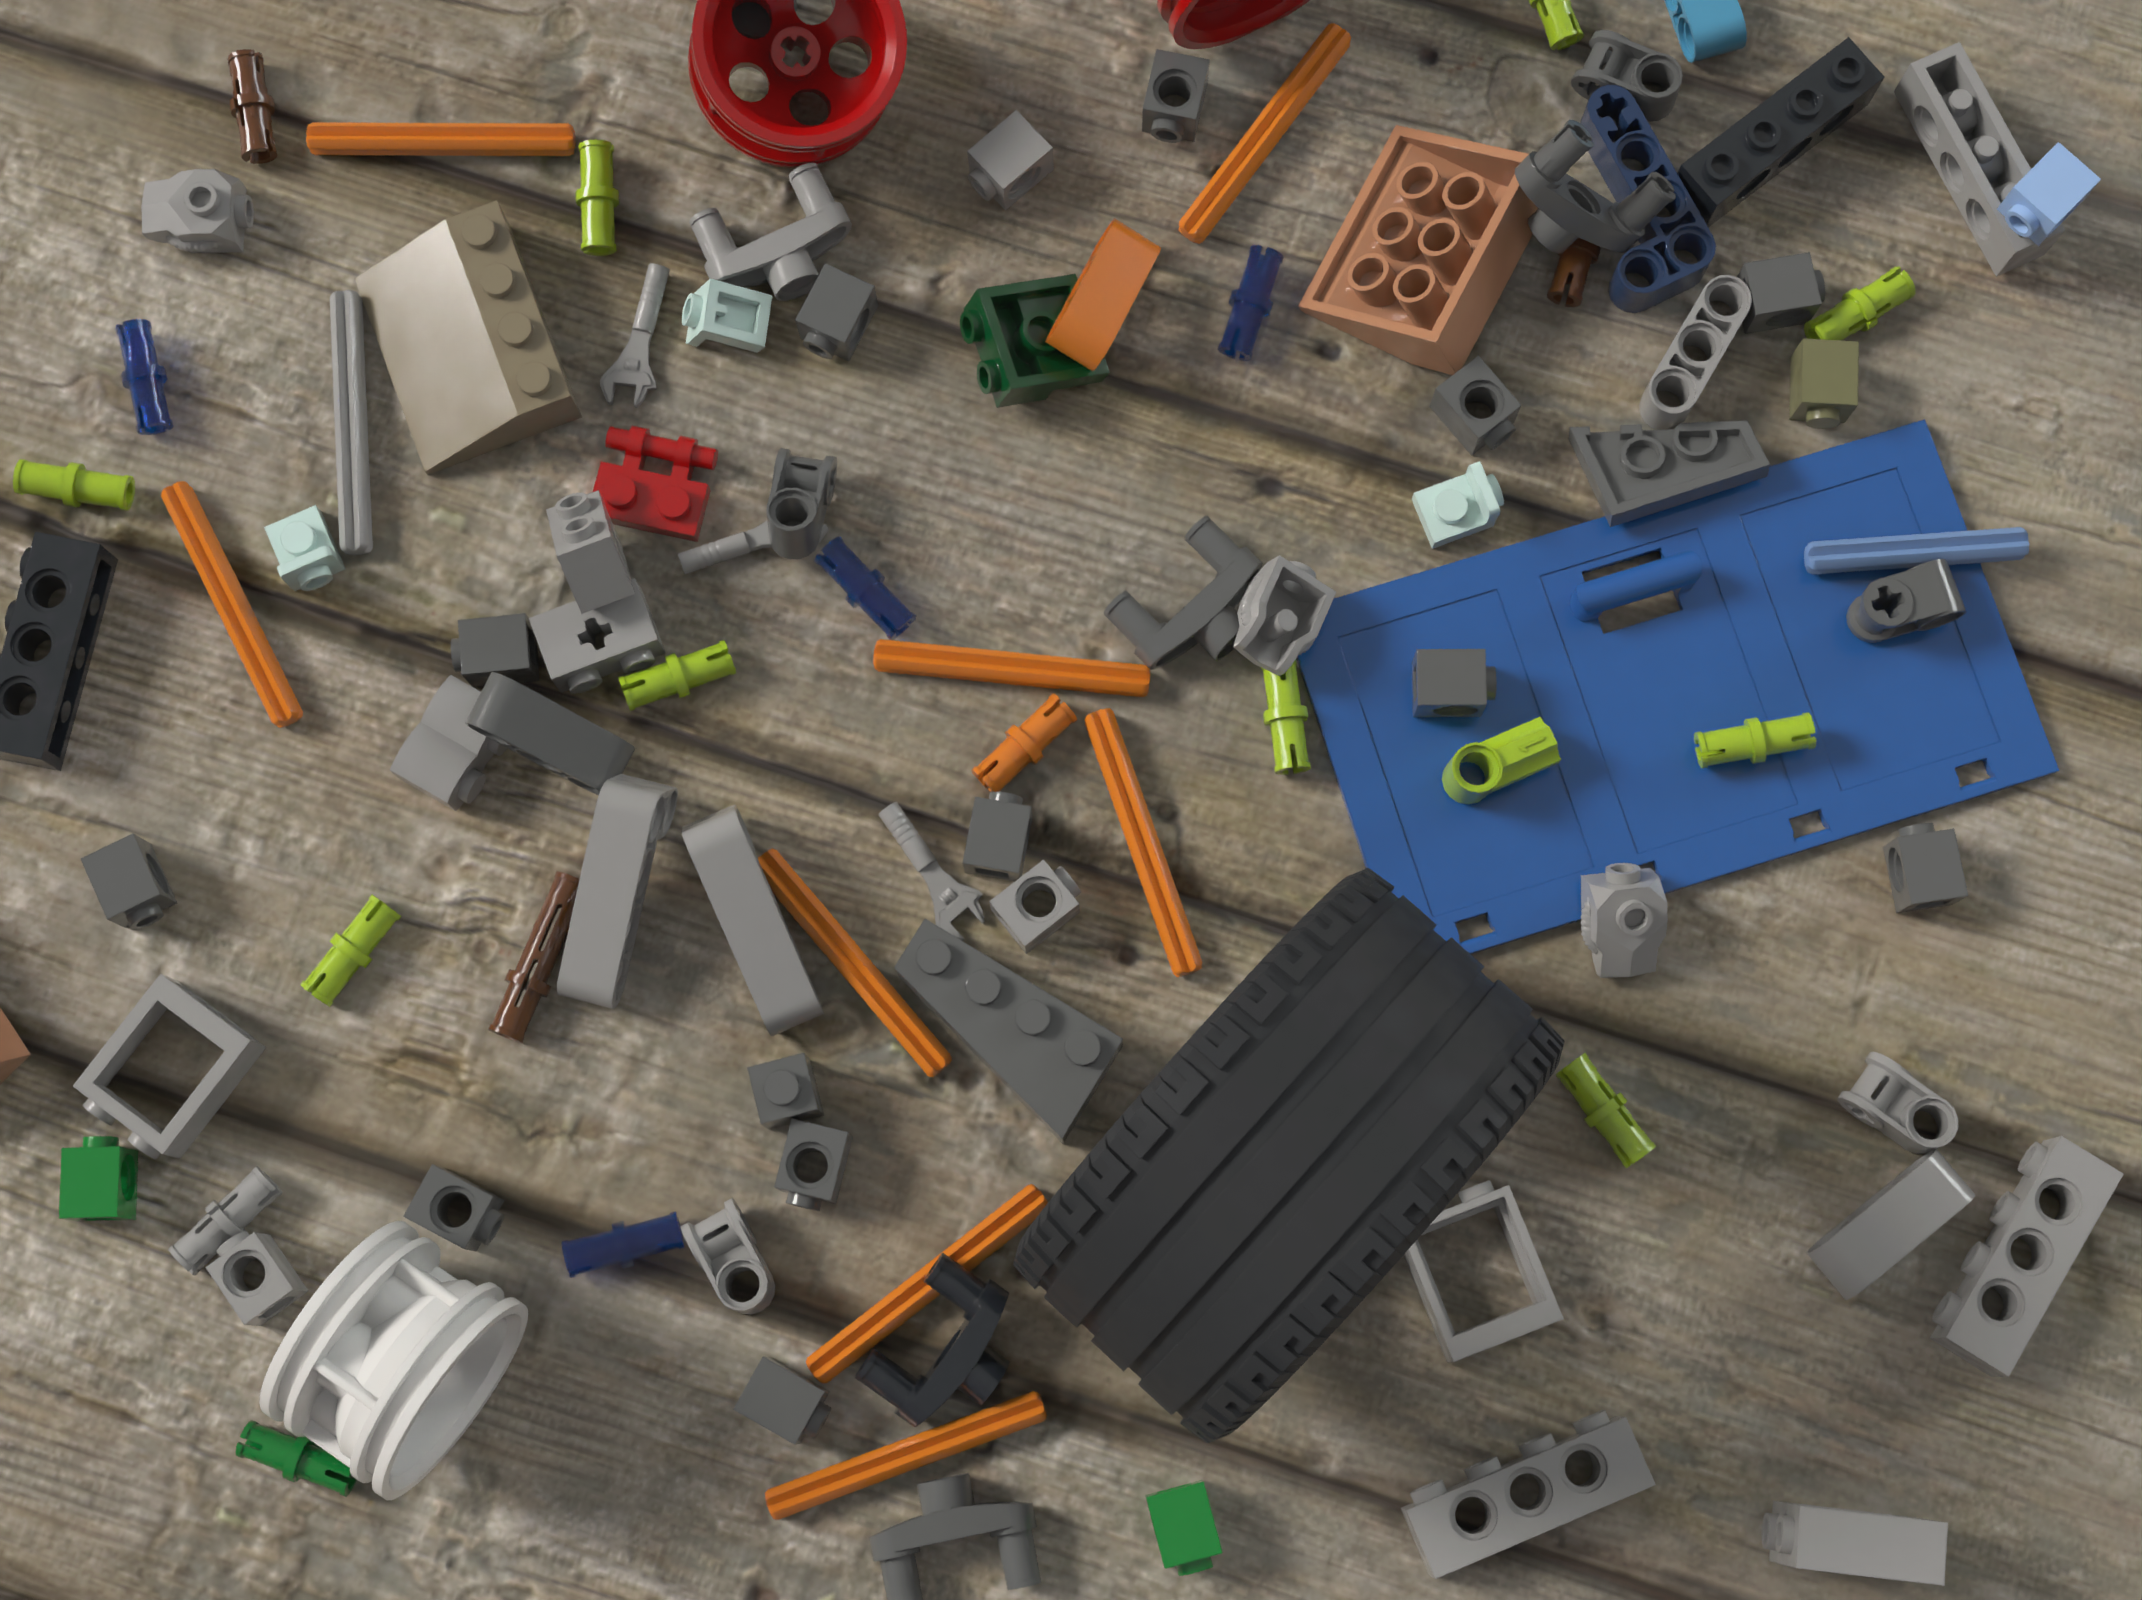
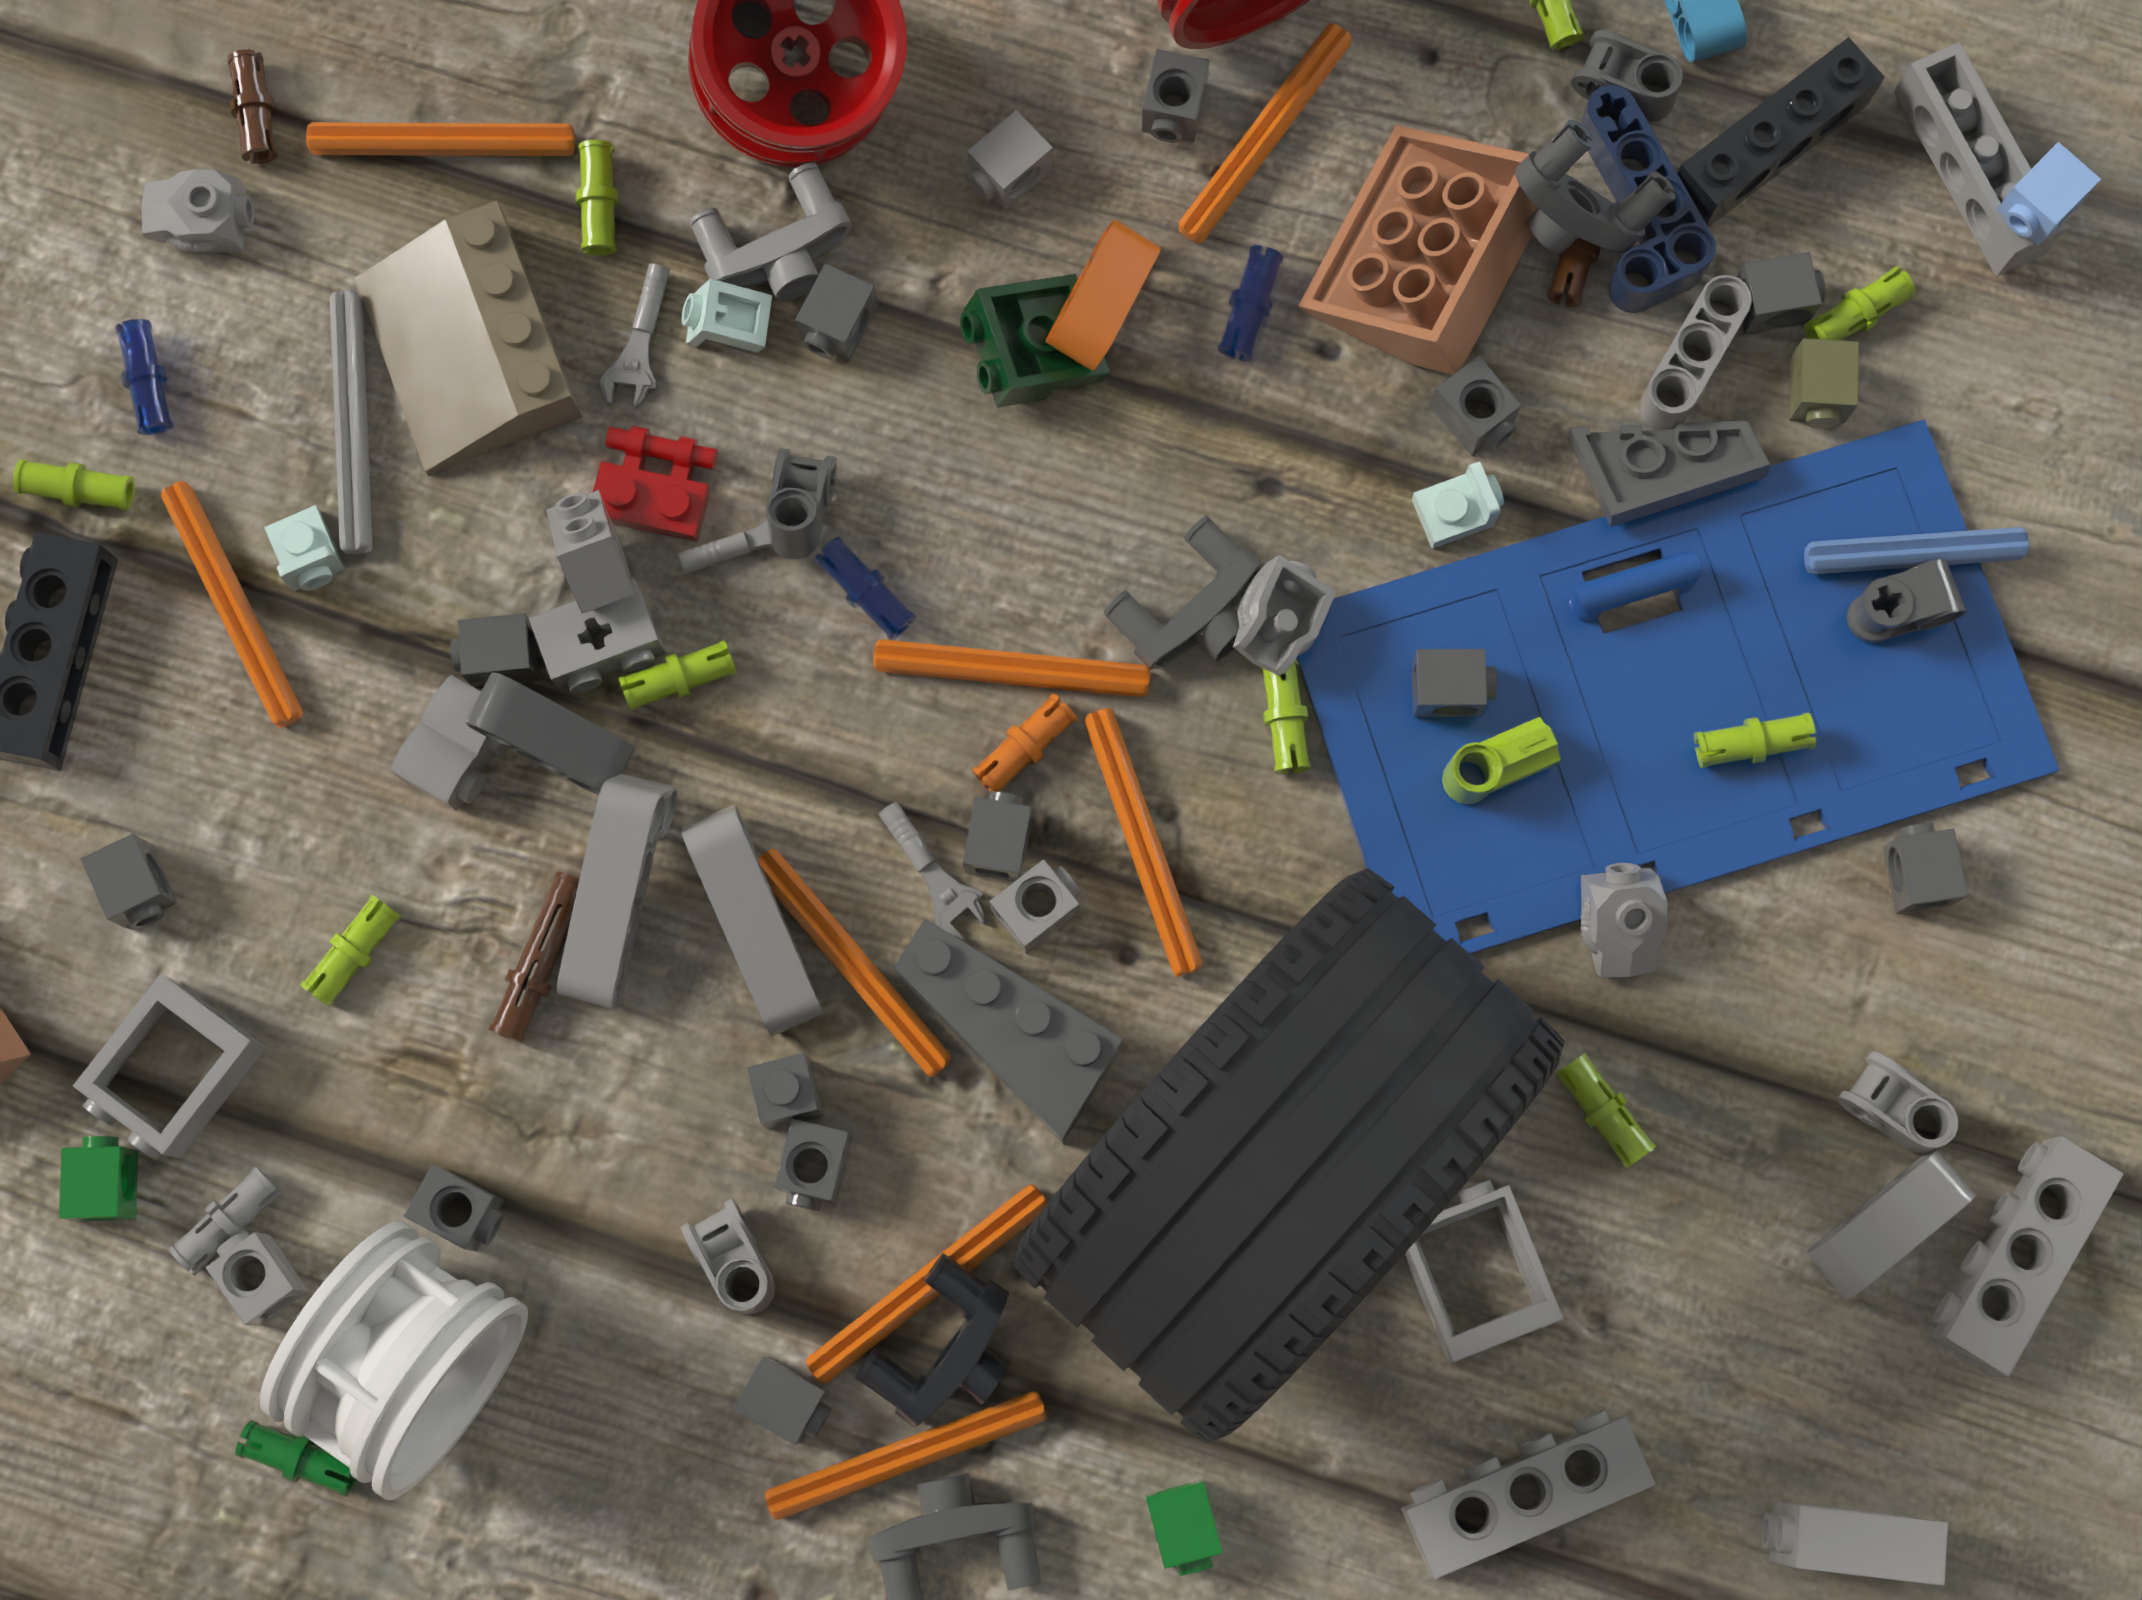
clear blue pin [561,1211,685,1278] -> none

